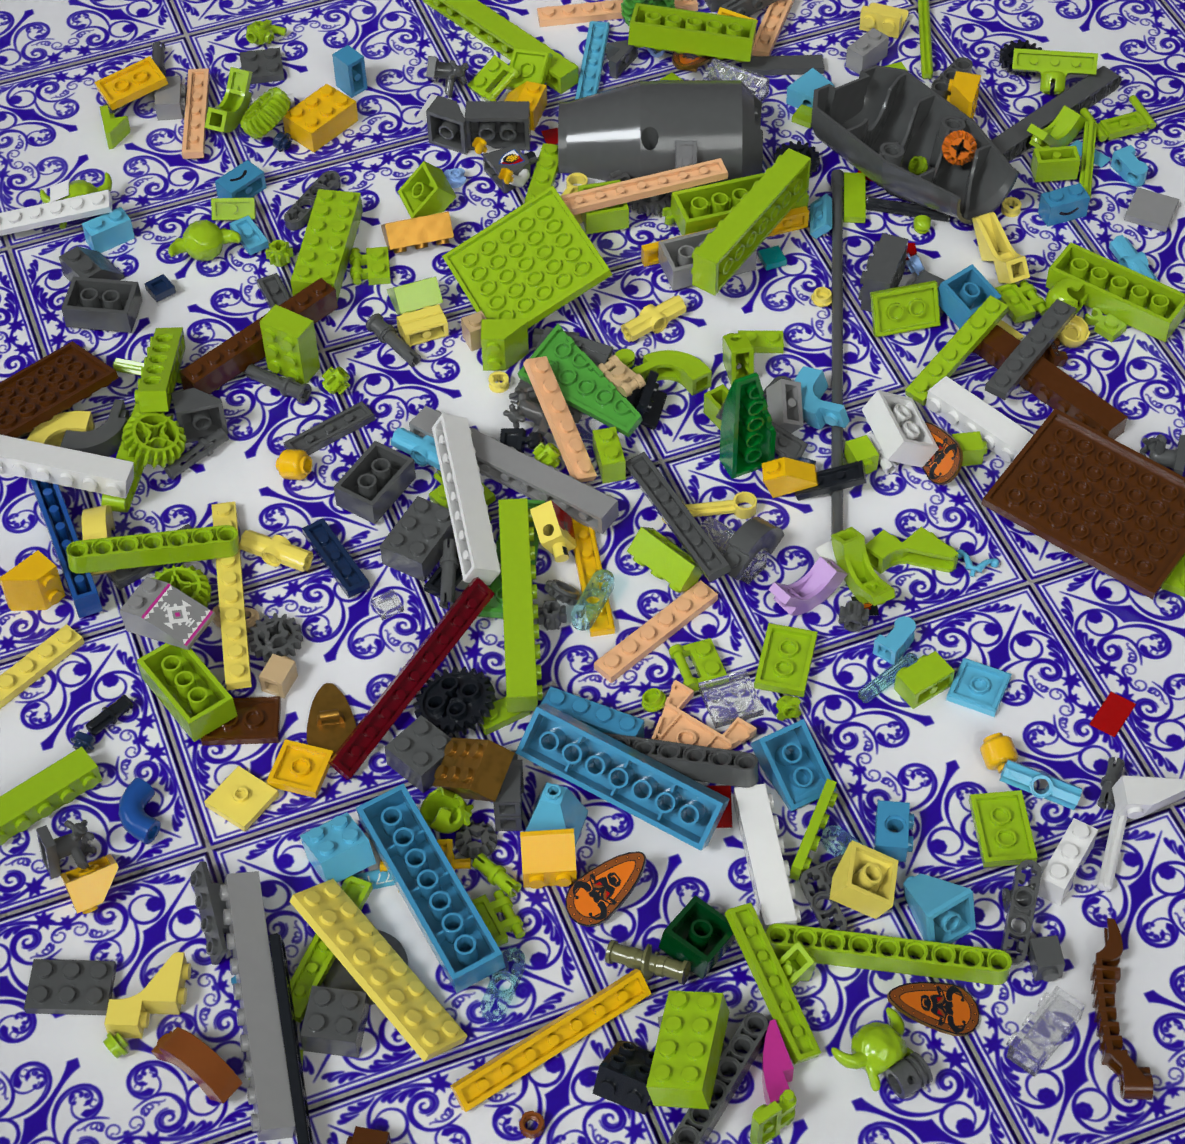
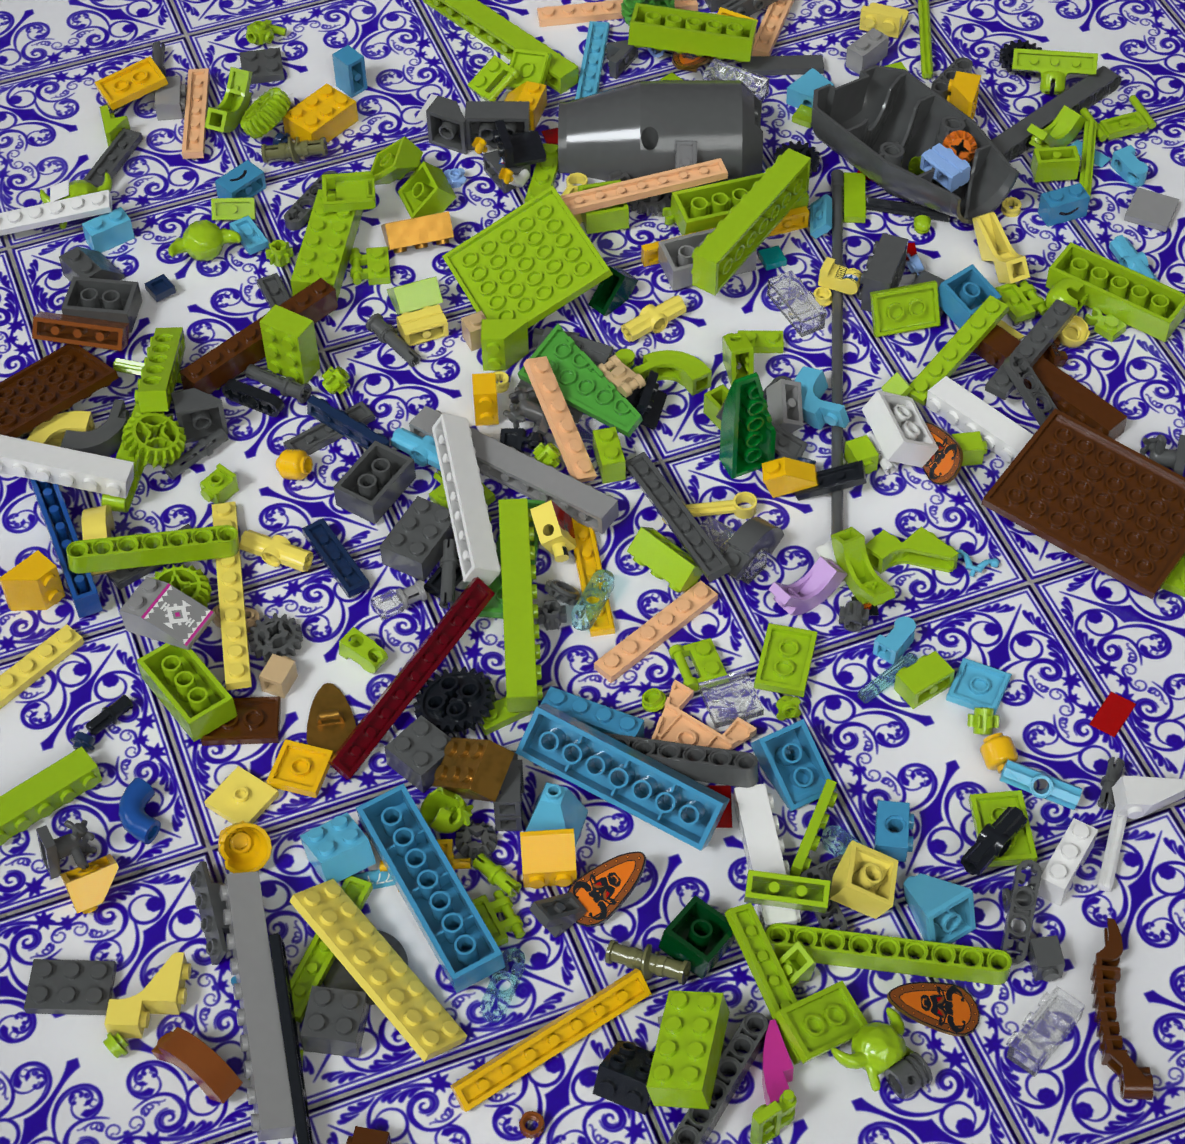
dark grey piece [426,56,469,98] -> none
none -> dark orange brick [32,311,130,351]
none -> dark grey plate [83,128,143,187]
none -> lime brick [200,463,239,504]
none -> yellow helmet [218,821,272,873]
none -> black beam [222,379,285,417]
none -> olive piece [261,137,328,164]
none -> dark blue plate [307,395,390,450]
none -> lime container [322,171,376,213]
none -> lime leg [339,627,388,674]
none -> lime slope [371,136,423,185]
none -> light grey bush [396,580,427,609]
none -> yellow brick [472,373,499,426]
none -> black bracket [492,120,546,168]
none -> dark grey slope [529,892,587,938]
none -> dark green slope [588,266,639,316]
none -> lime brick [744,870,831,913]
none -> clear brick [767,270,827,337]
none -> lime plate [775,980,868,1064]
none -> light yellow leg [818,257,862,295]
none -> lime tile [881,372,913,396]
none -> light blue brick [920,143,971,192]
none -> black piece [961,807,1027,875]
none -> lime gear [967,707,999,735]
none -> dark grey beam [1003,353,1057,426]

